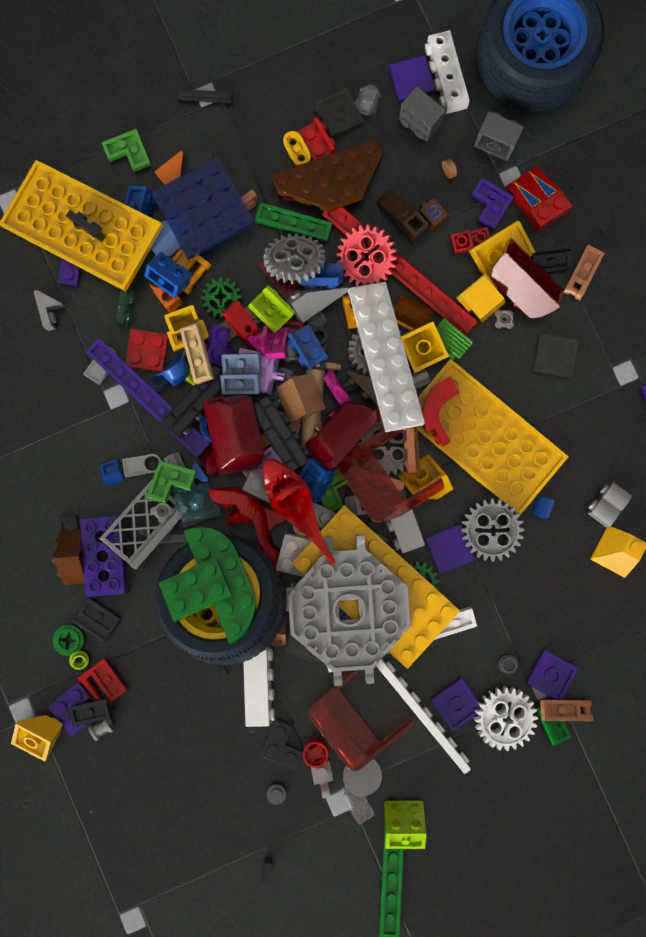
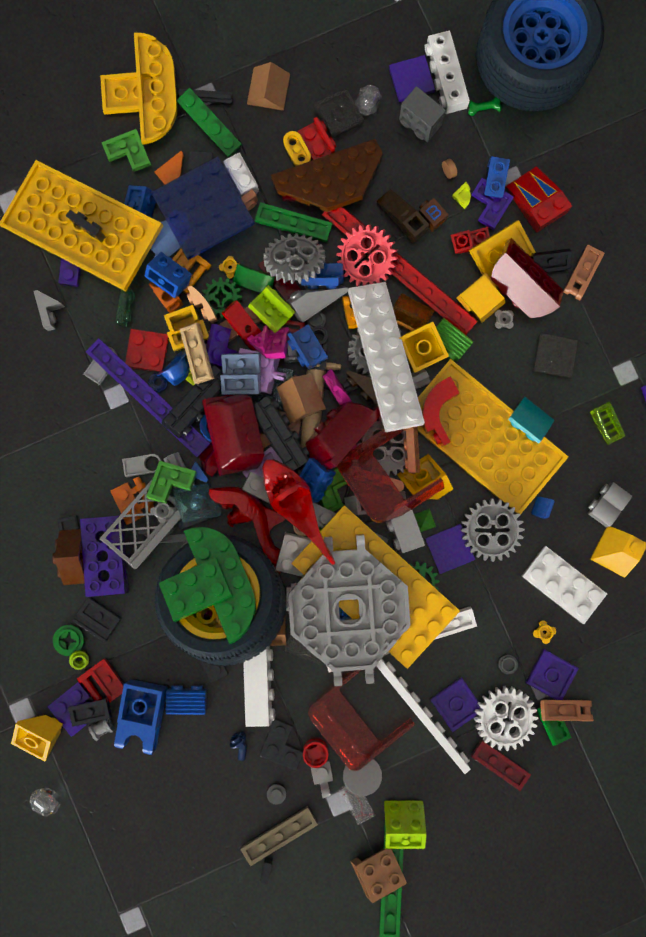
blue slope [99,459,124,487] -> none
dark grey brick [474,111,524,161] -> none
none -> clear head [30,787,61,817]
none -> yellow plate [100,33,177,145]
none -> orange plate [110,476,154,525]
none -> blue brick [114,679,168,755]
none -> blue brick [166,685,207,715]
none -> green plate [176,87,242,158]
none -> light nougat slope [187,286,218,323]
none -> yellow plate [219,256,240,279]
none -> white brick [223,153,259,197]
none -> dark blue plate [230,732,247,761]
none -> green slope [233,264,275,293]
none -> dark tan plate [240,806,318,866]
none -> medium nougat slope [247,62,290,111]
none -> medium nougat bracket [350,849,407,903]
none -> bright green slope [414,509,436,532]
none -> neon yellow tile [452,182,471,209]
none -> green piece [468,97,502,116]
none -> dark red plate [471,739,531,791]
none -> blue bracket [484,156,510,198]
none -> teal slope [508,397,554,444]
none -> white plate [521,546,607,624]
none -> yellow plate [533,621,556,644]
none -> clear neon green slope [590,401,625,445]

